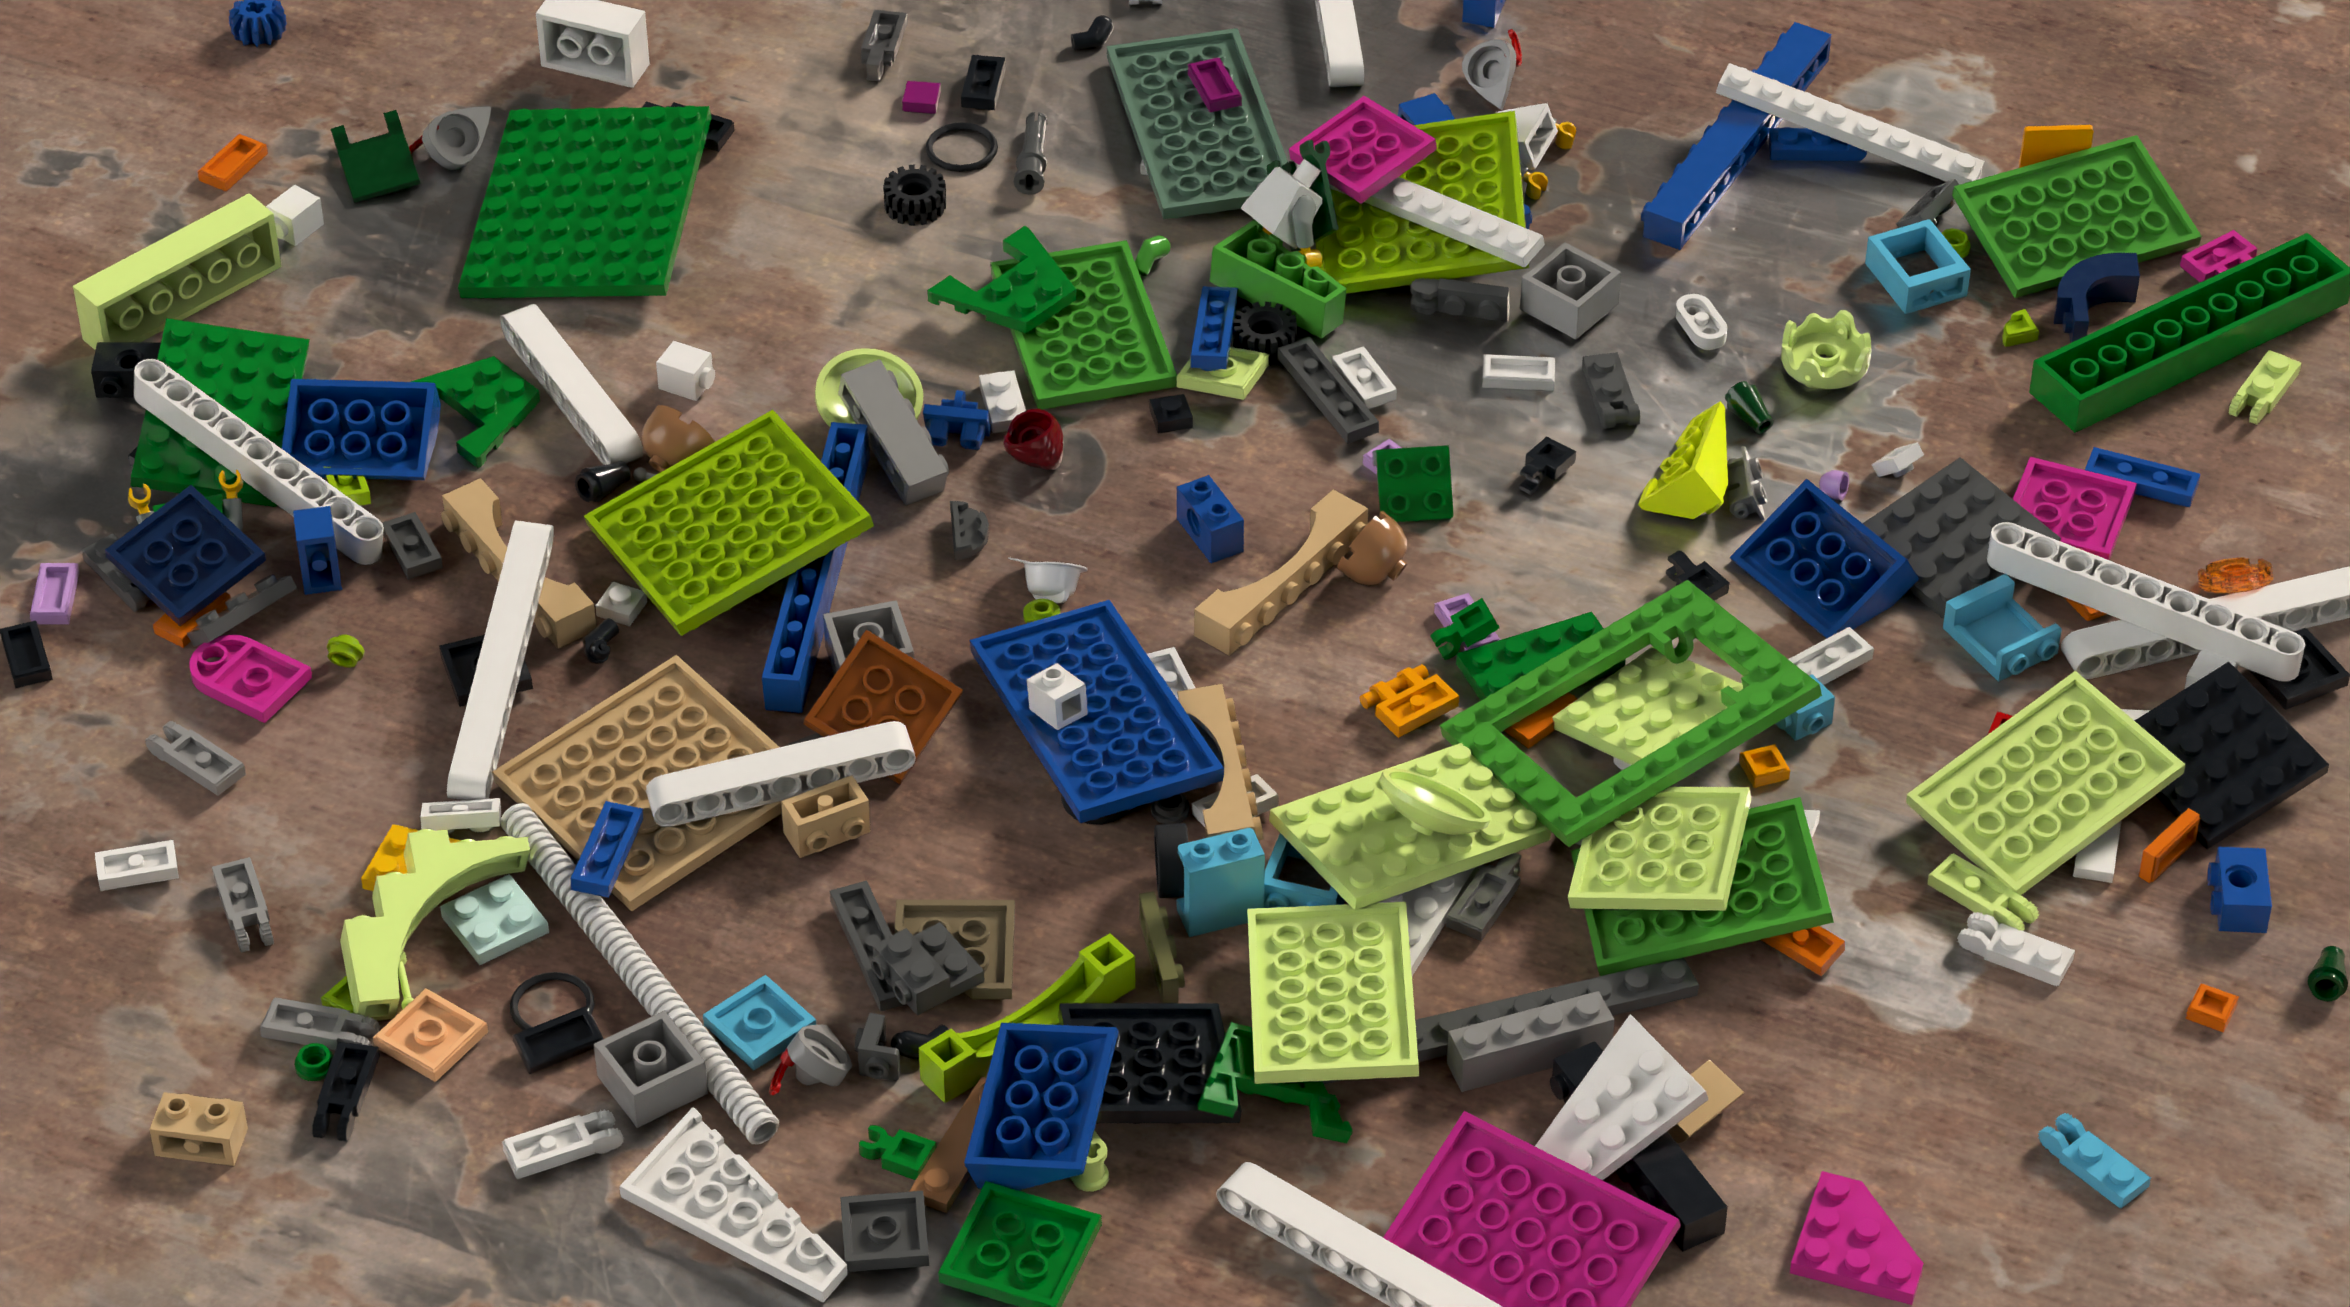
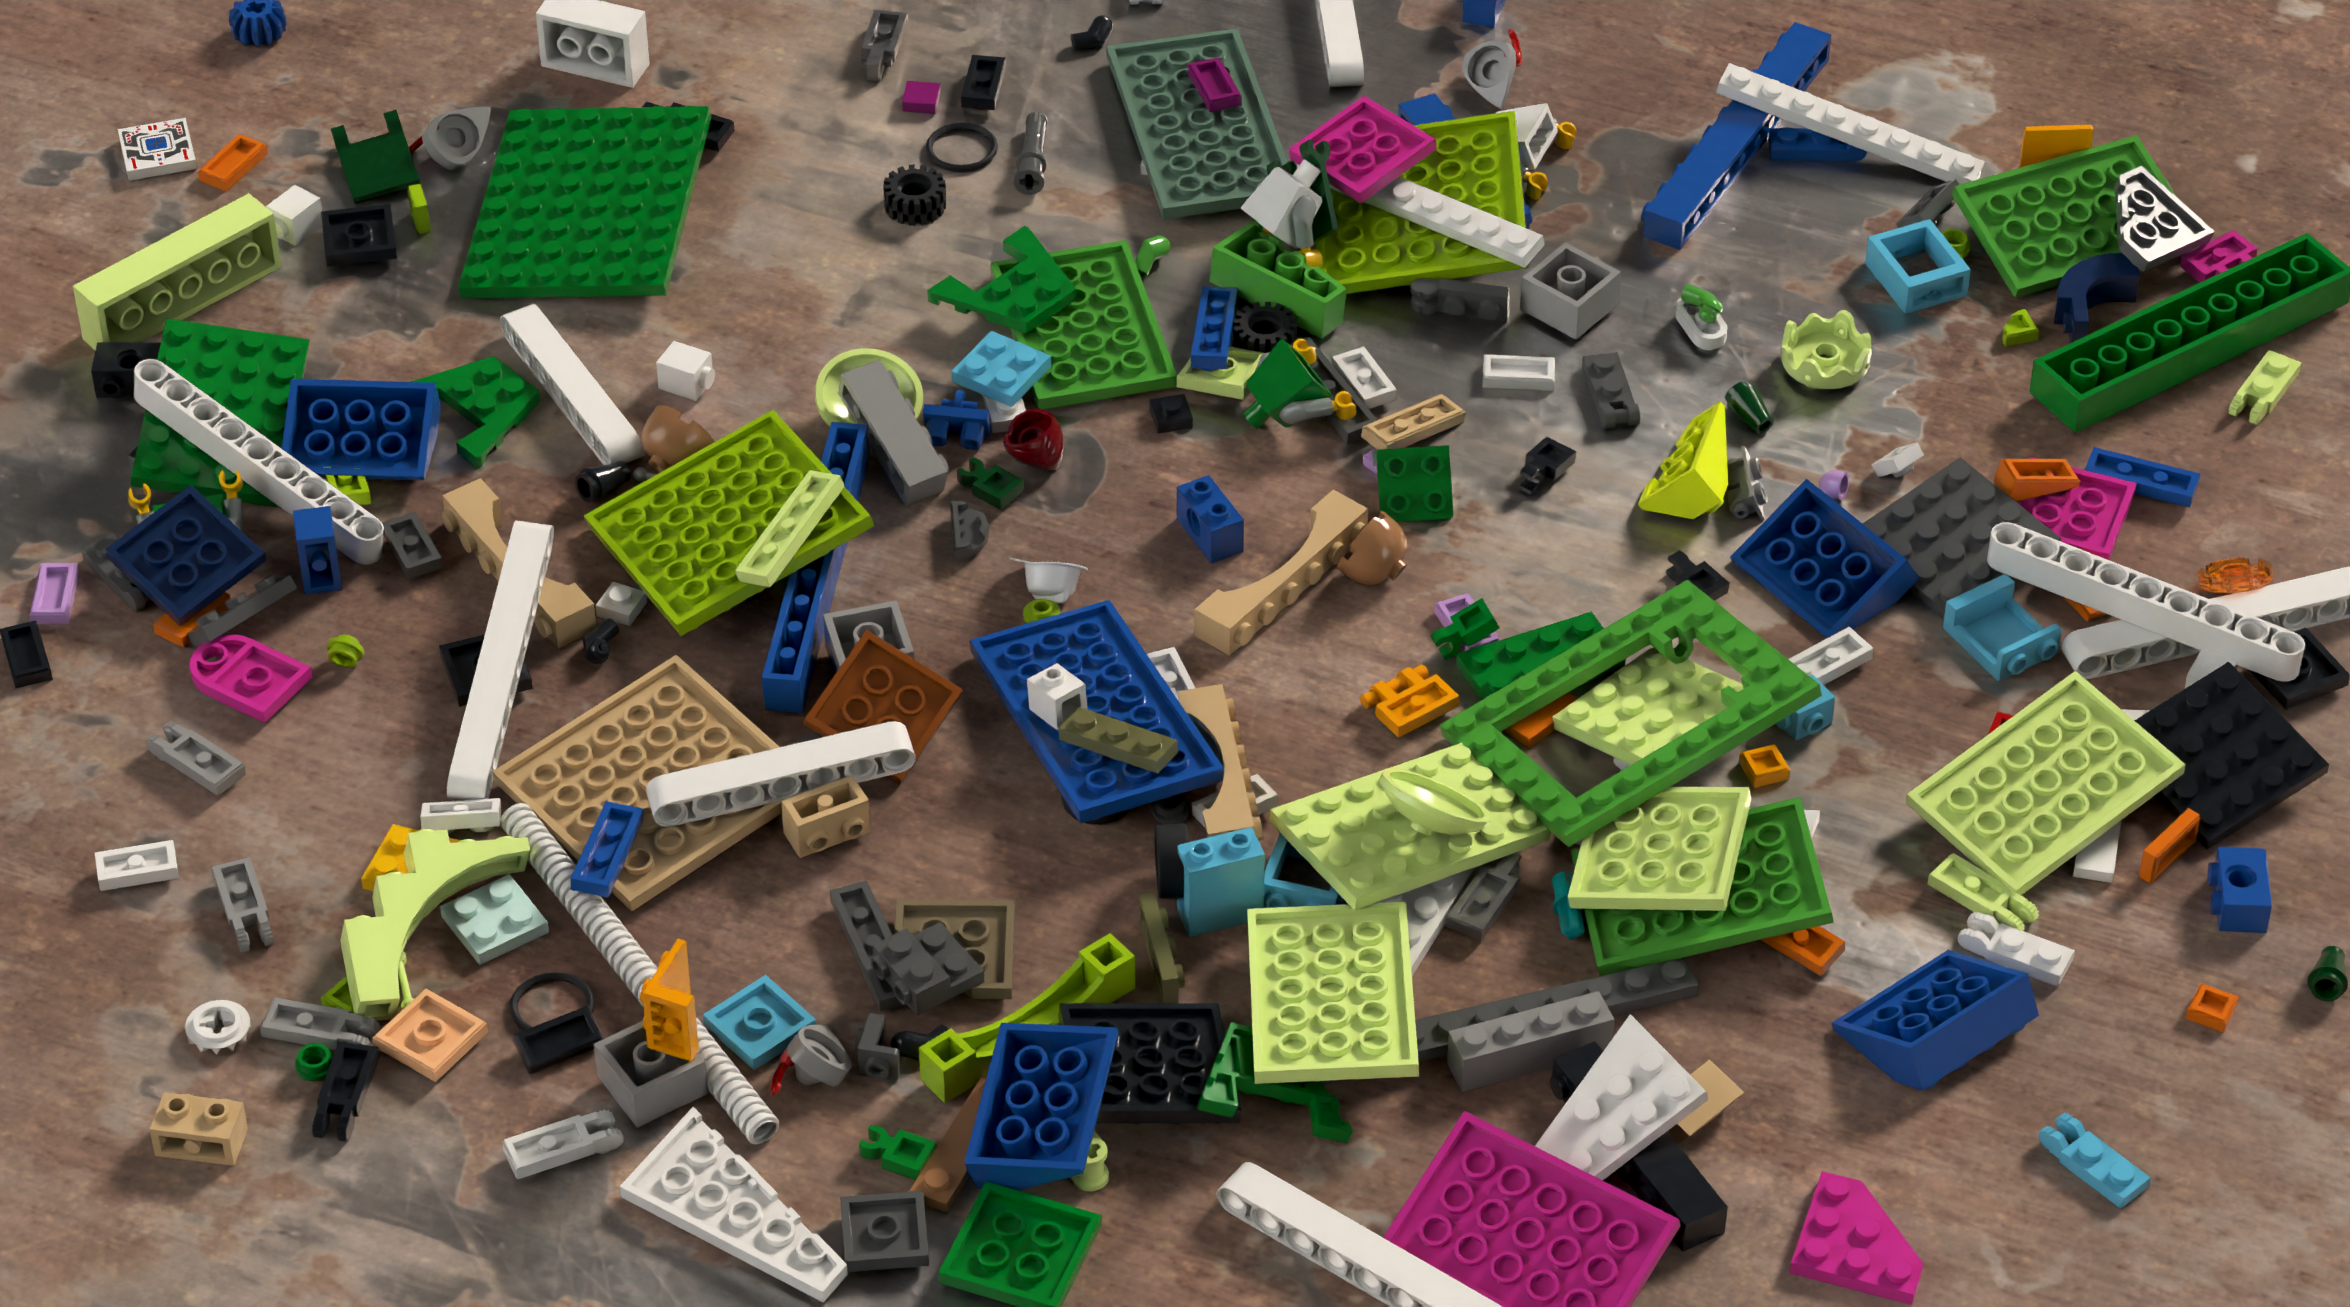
none -> white tile [117,118,197,181]
none -> white gear [185,1000,251,1055]
none -> black plate [321,204,397,267]
none -> lime tile [407,184,431,234]
none -> light orange bracket [640,938,699,1062]
none -> yellowish green plate [735,470,845,587]
none -> medium azure plate [951,331,1051,407]
none -> dark green plate [957,457,1024,510]
none -> olive plate [1058,707,1178,774]
none -> green torso [1243,338,1356,429]
none -> tan tile [1361,394,1466,450]
none -> teal axle [1551,871,1585,940]
none -> bright green arm [1681,284,1723,323]
none -> blue slope [1831,950,2039,1091]
none -> orange slope [1994,459,2080,501]
none -> dark grey plate [2114,166,2215,272]

